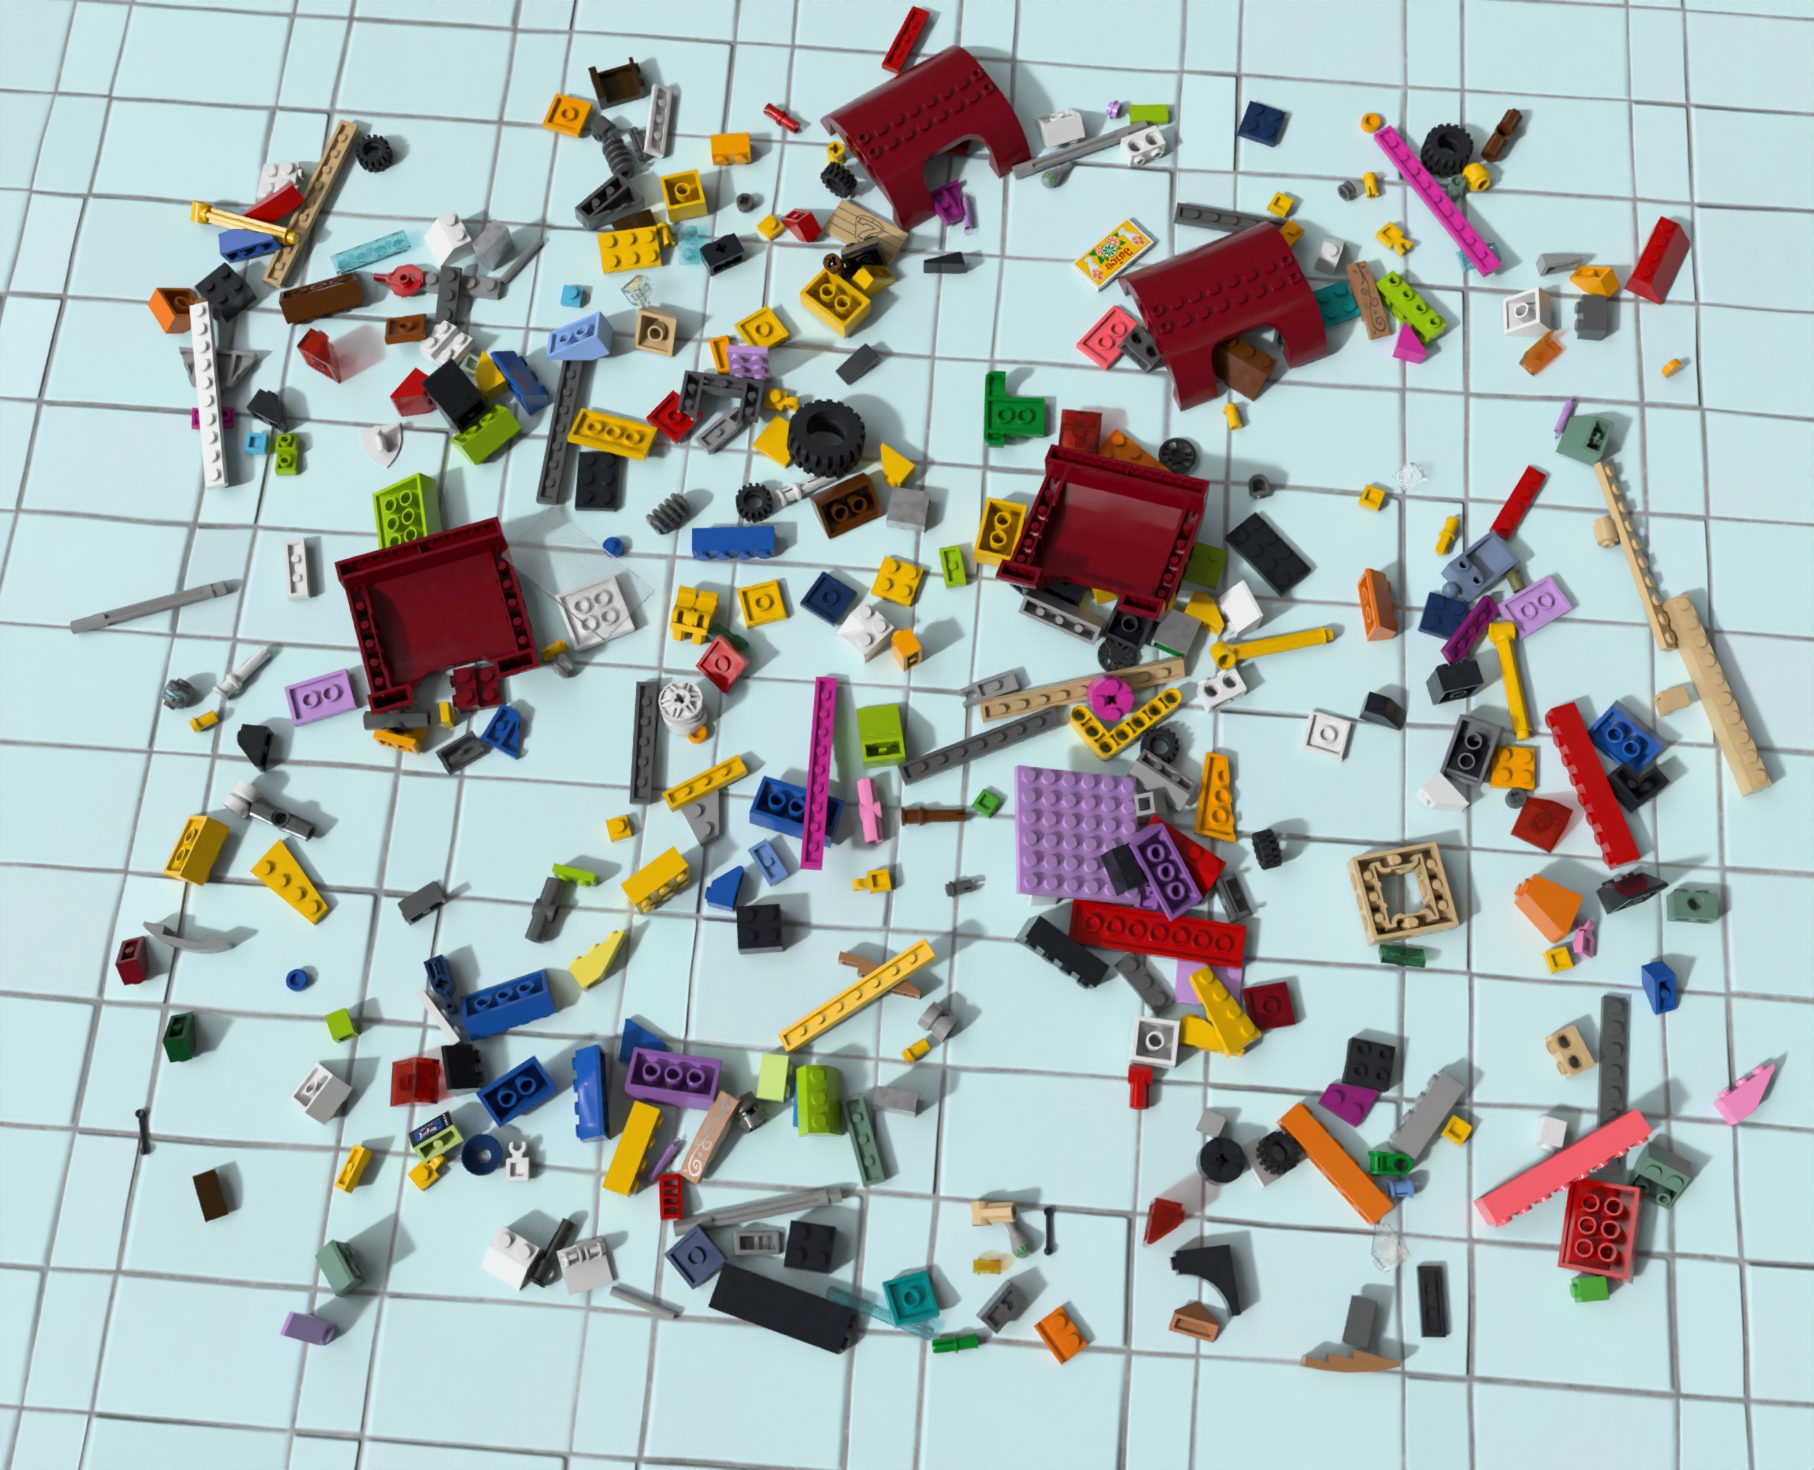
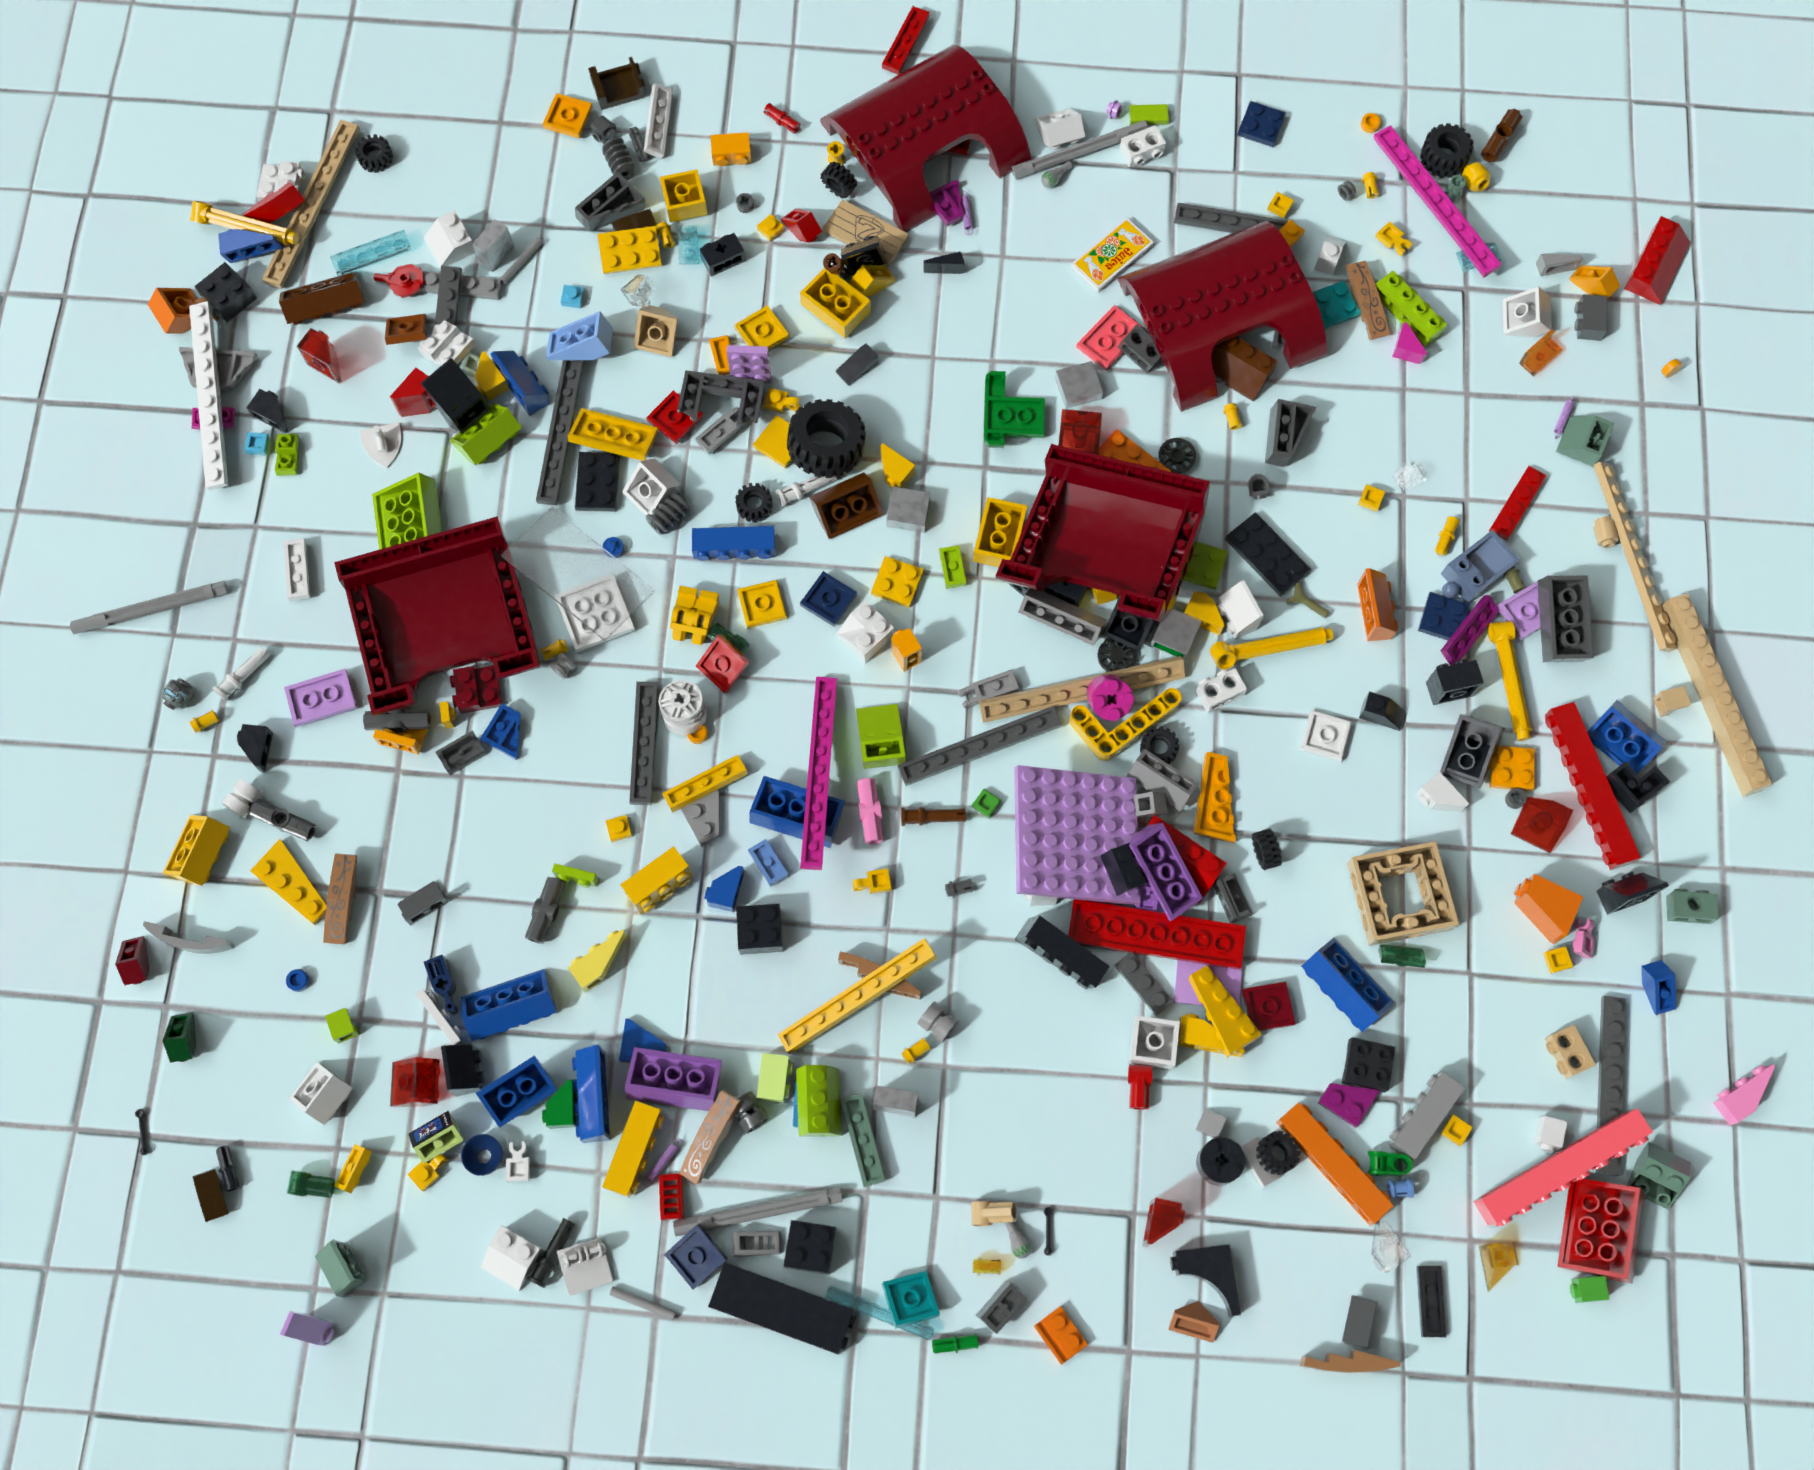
none -> black axle [216,1145,240,1192]
none -> clear green piece [286,1171,335,1198]
none -> medium nougat slope [323,853,357,944]
none -> green slope [542,1079,576,1129]
none -> white slope [622,458,682,515]
none -> flat silver piece [1055,361,1103,409]
none -> dark grey wedge [1265,399,1317,467]
none -> olive piece [1287,582,1329,618]
none -> blue slope [1301,938,1395,1032]
none -> clear yellow slope [1479,1242,1519,1292]
none -> dark grey brick [1537,575,1593,662]

